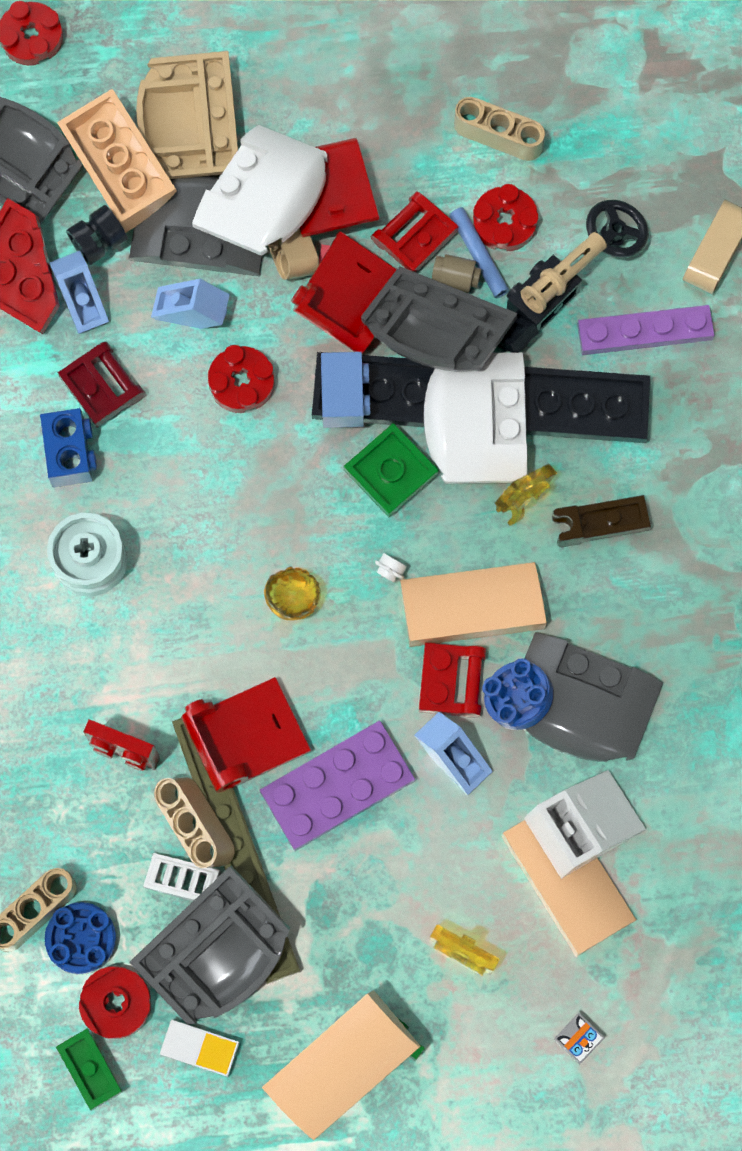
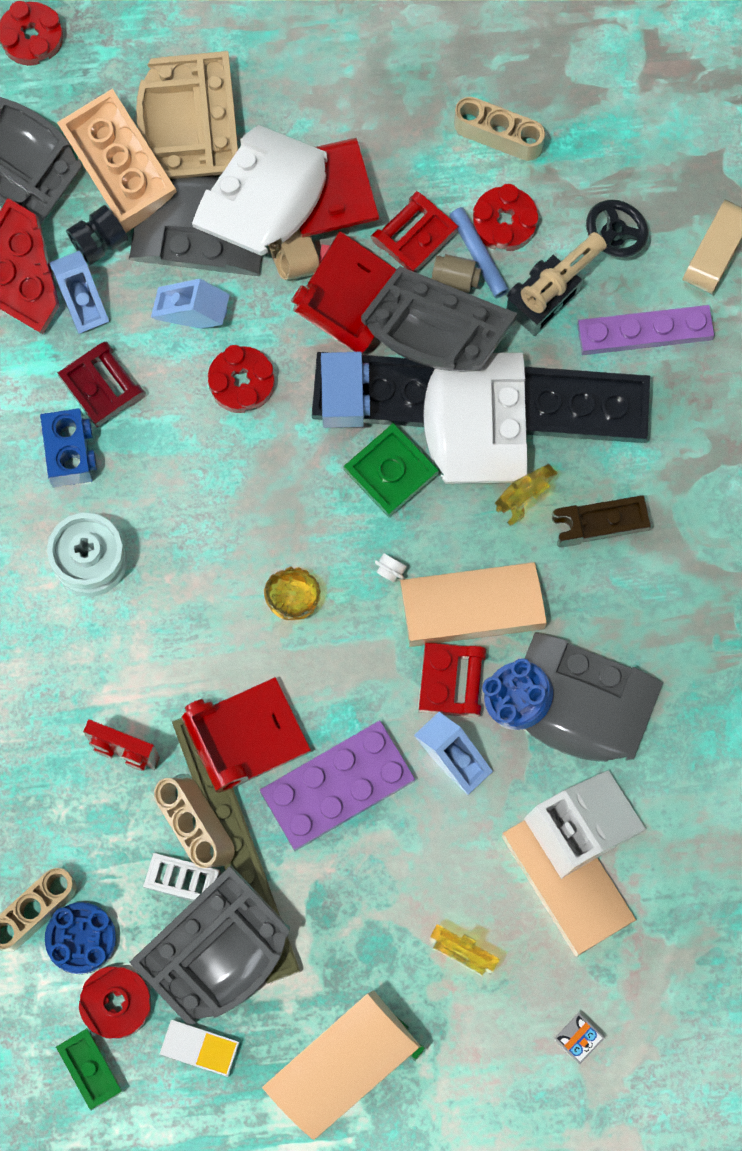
black plate [497,316,539,353] -> none

